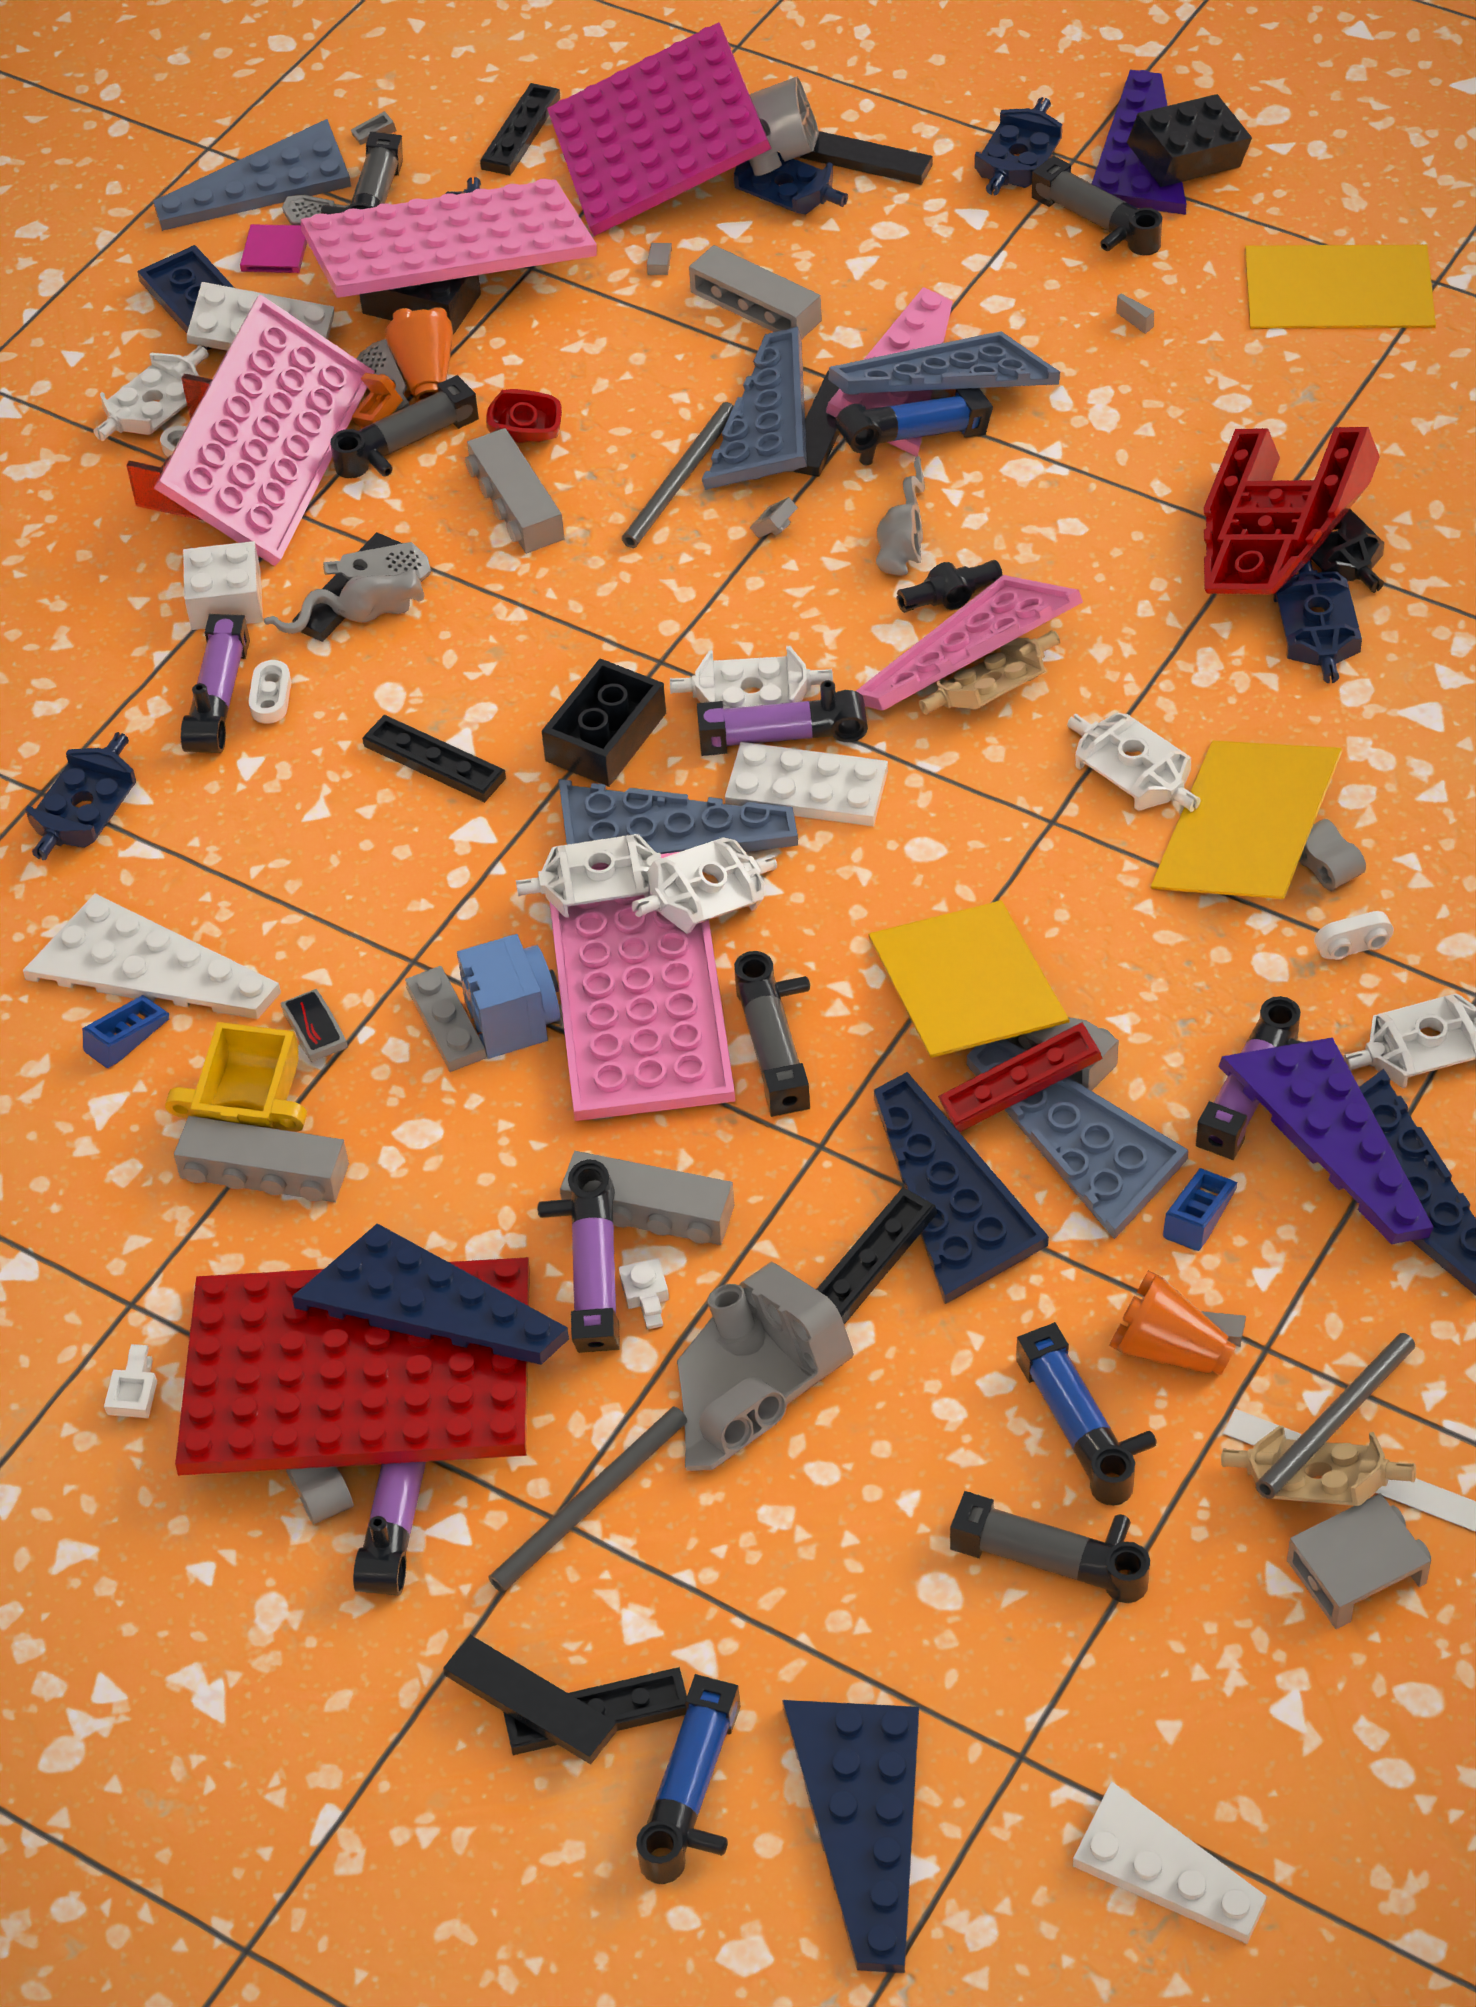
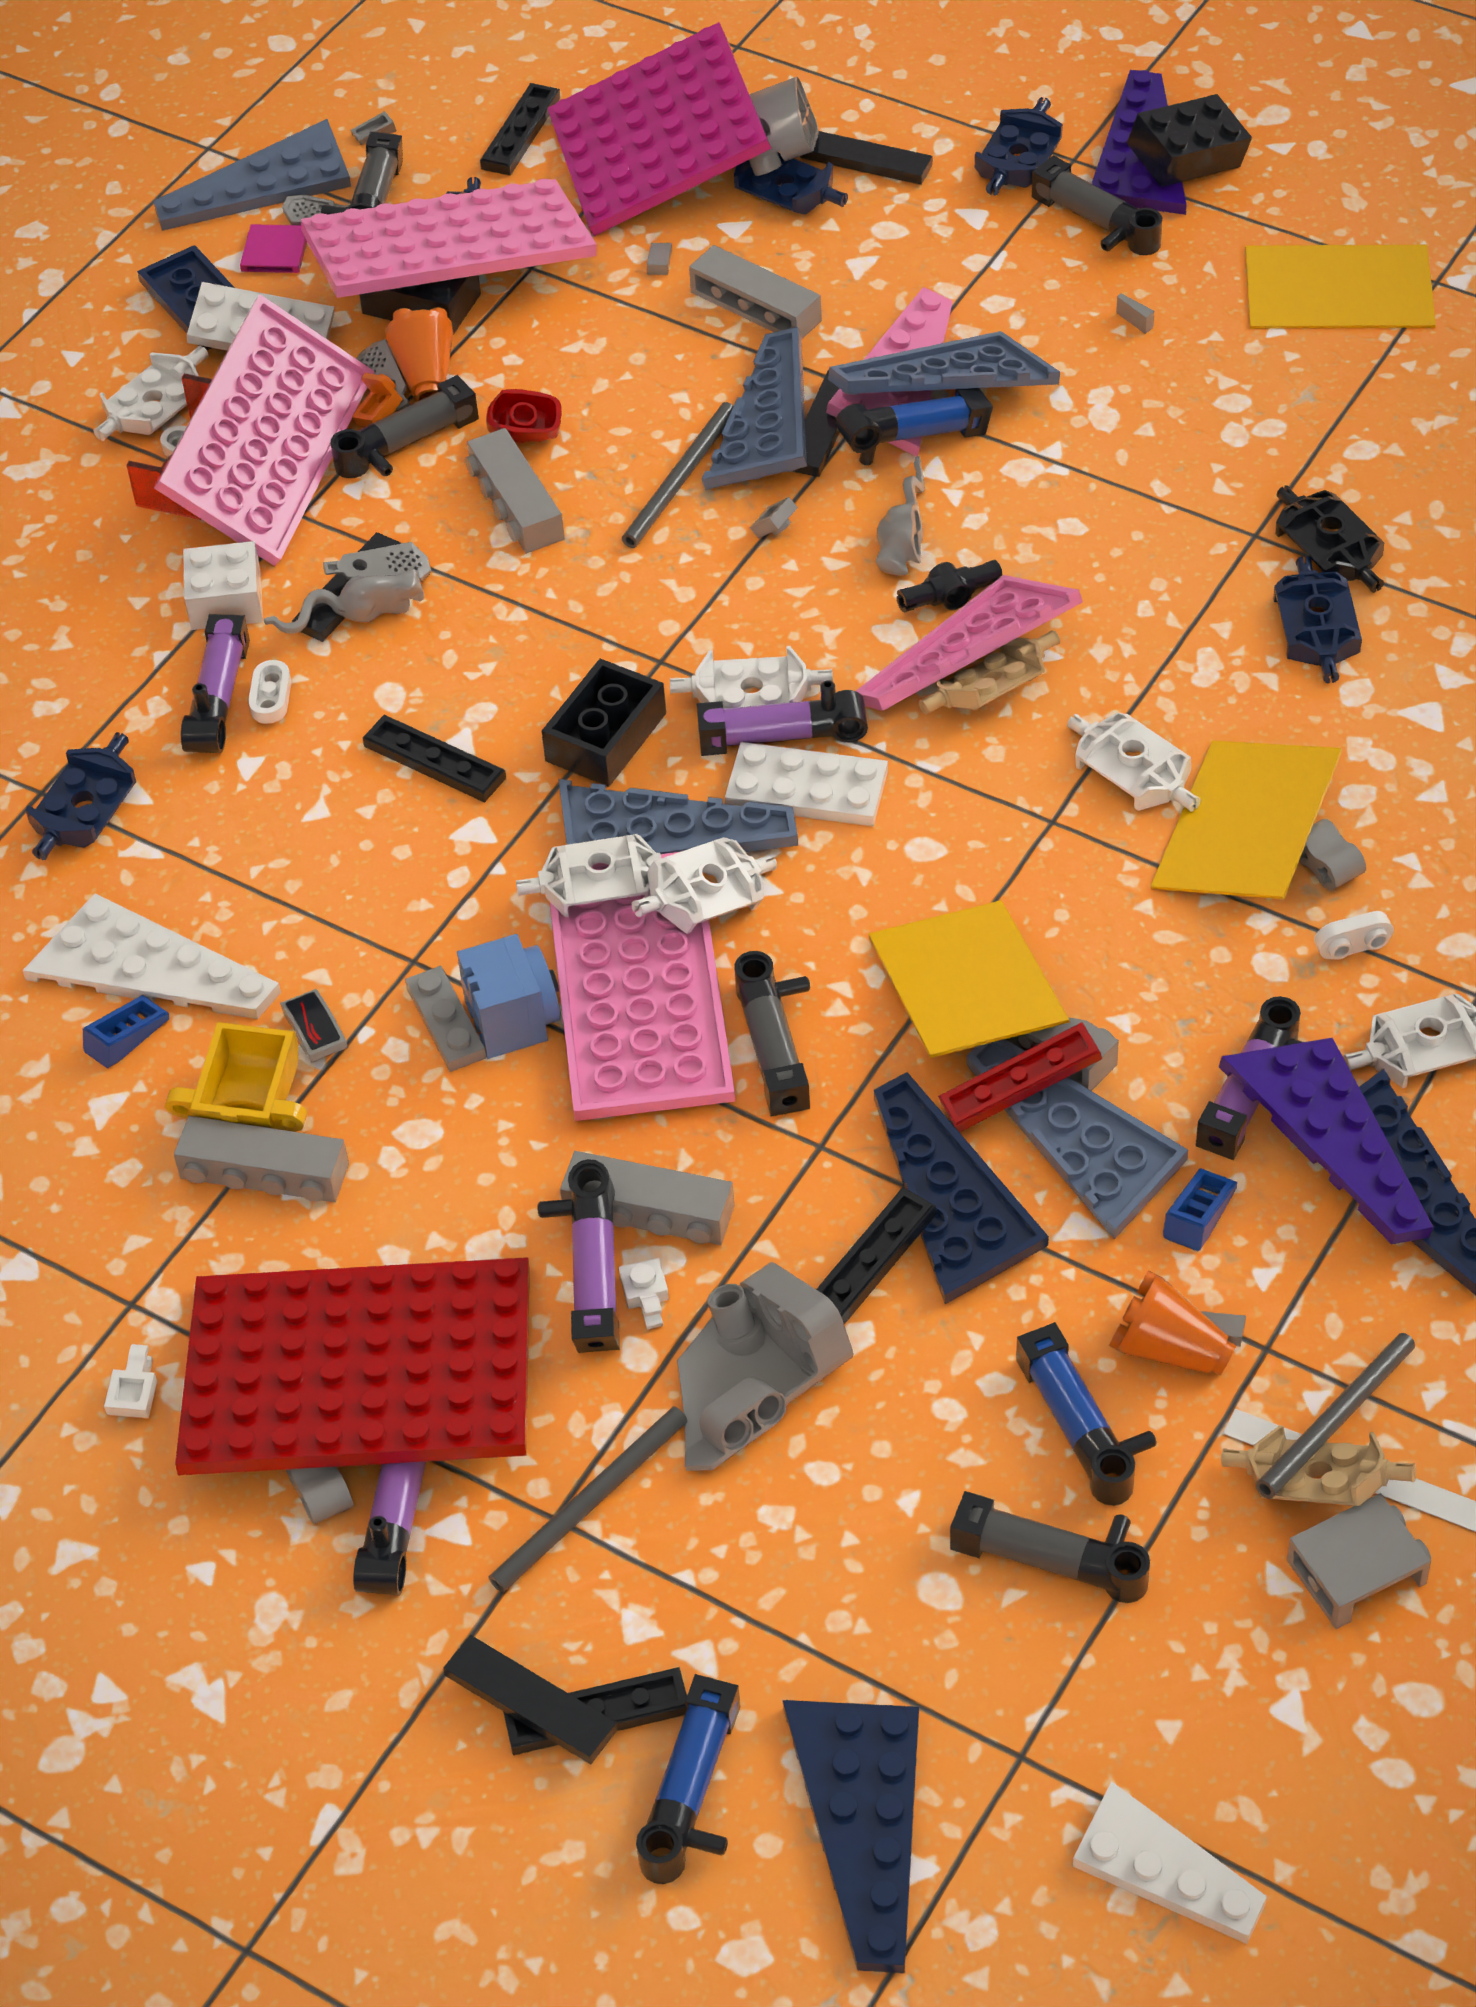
dark blue wing [292,1223,569,1365] -> none
red wedge [1204,427,1380,594] -> none

